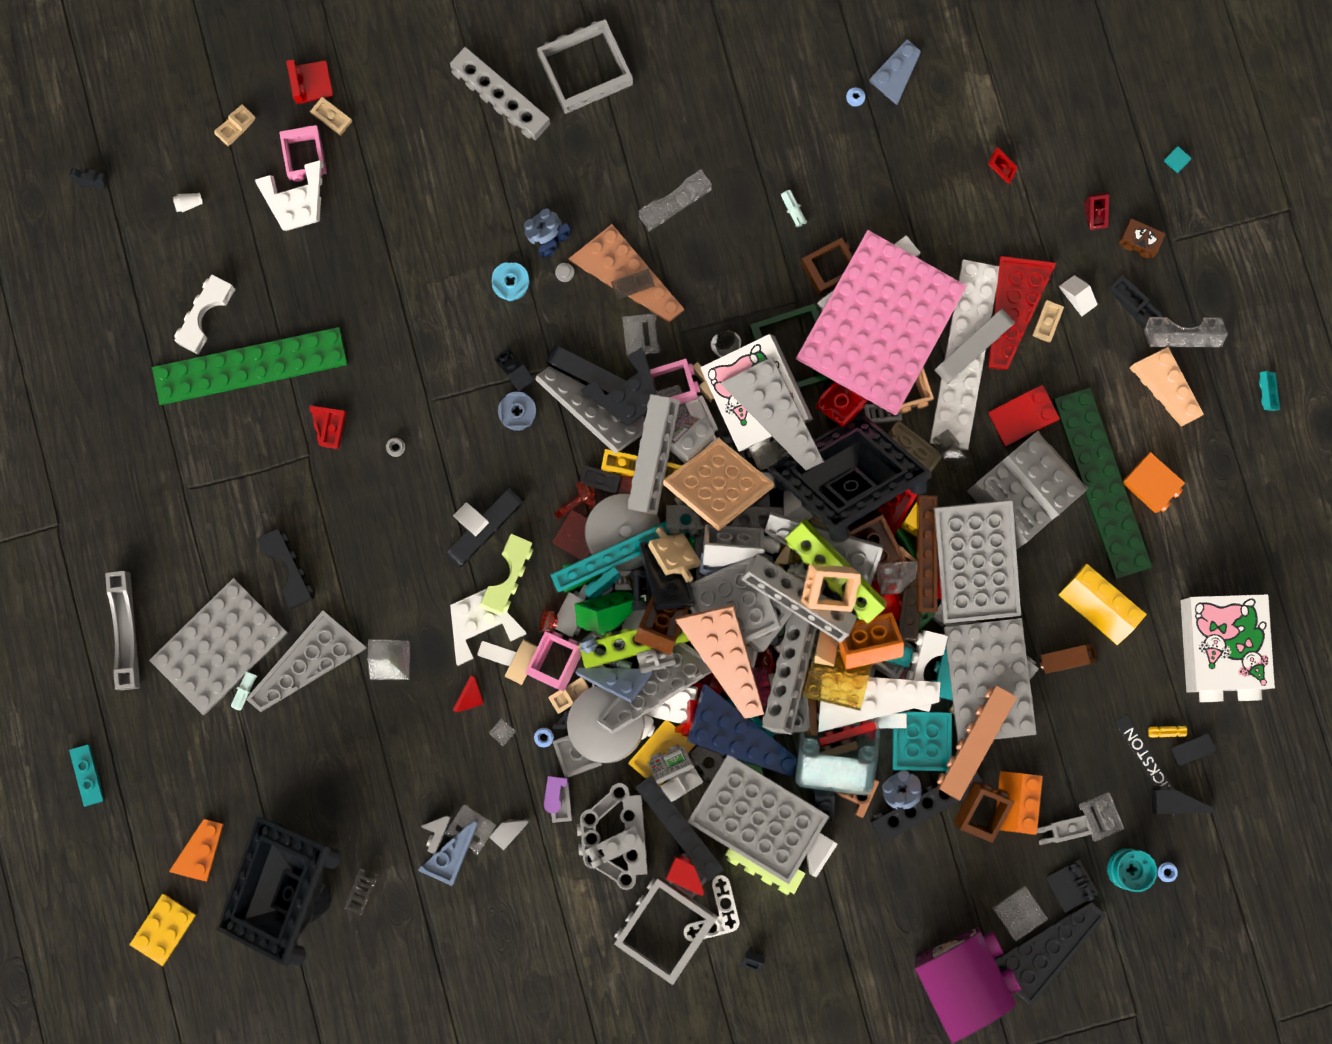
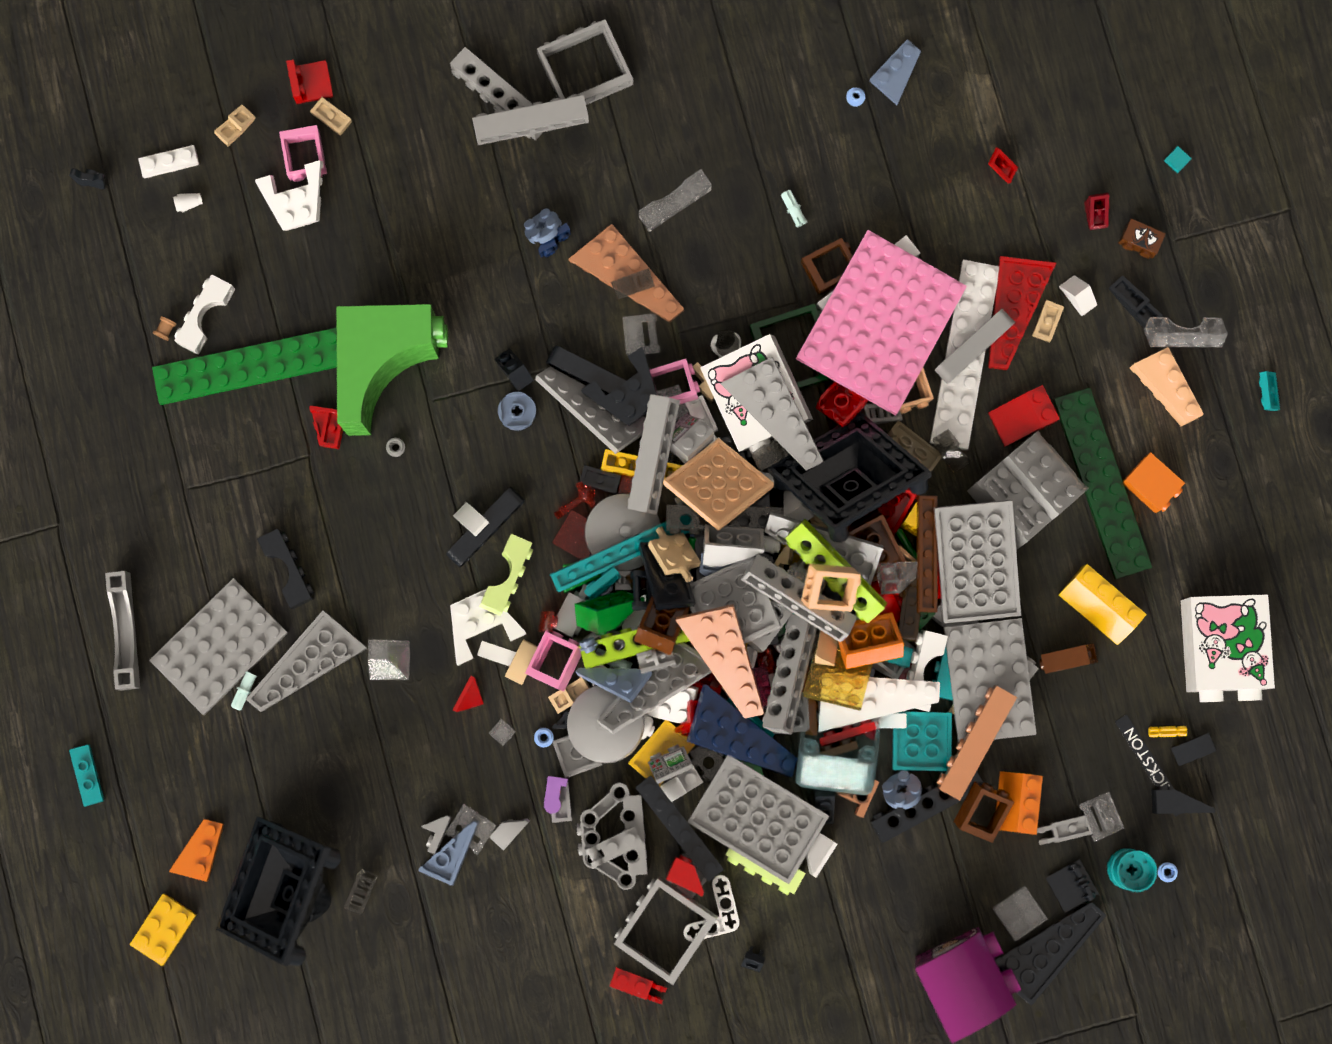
medium azure plate [492,262,530,301] -> none
light grey plate [555,263,574,282] -> none
none -> white plate [138,145,199,178]
none -> medium nougat bush [153,316,177,341]
none -> bright green brick [337,304,448,436]
none -> light grey brick [472,94,589,145]
none -> red hinge [610,967,667,1004]

